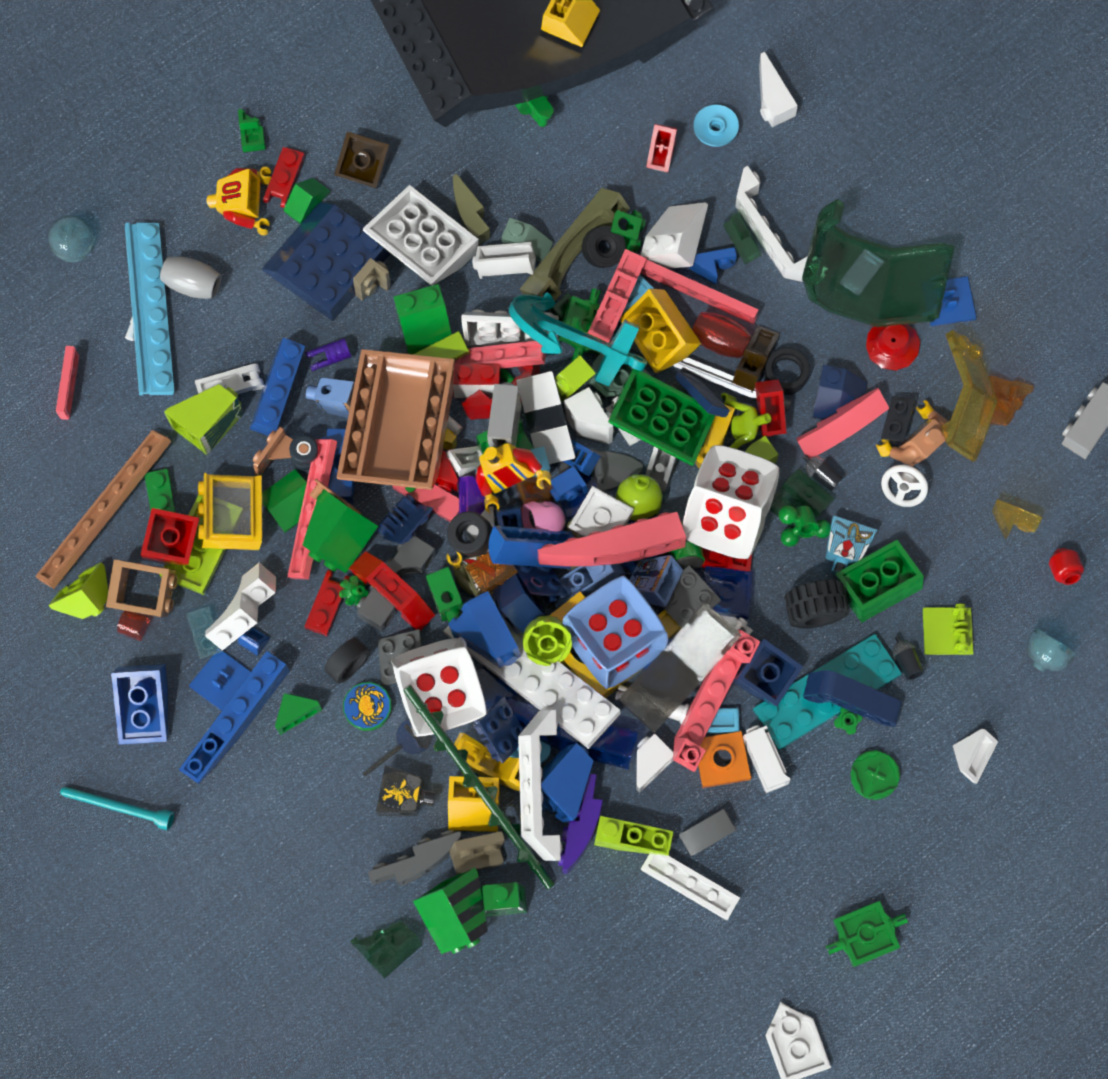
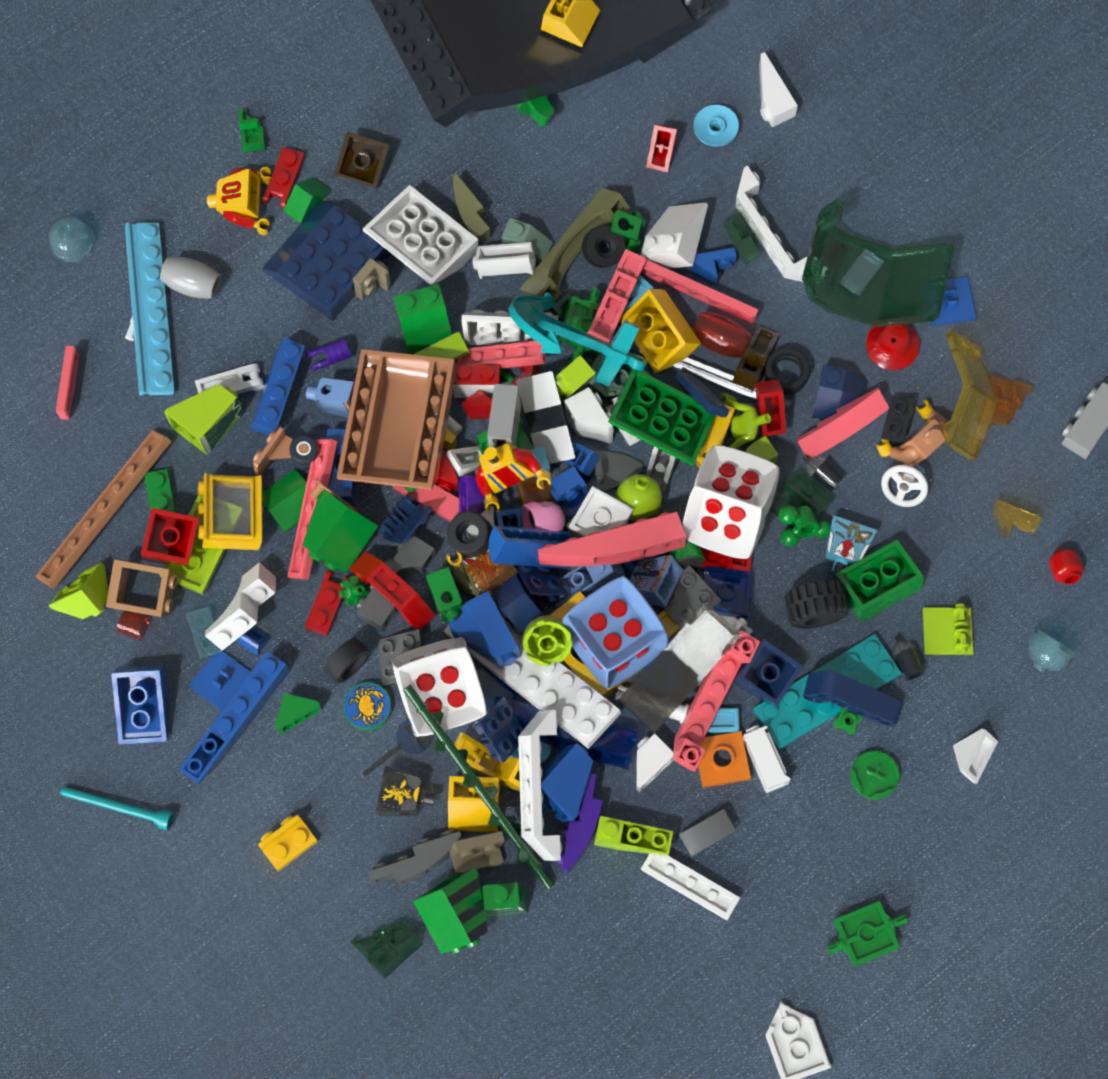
none -> yellow bracket [258,815,318,872]

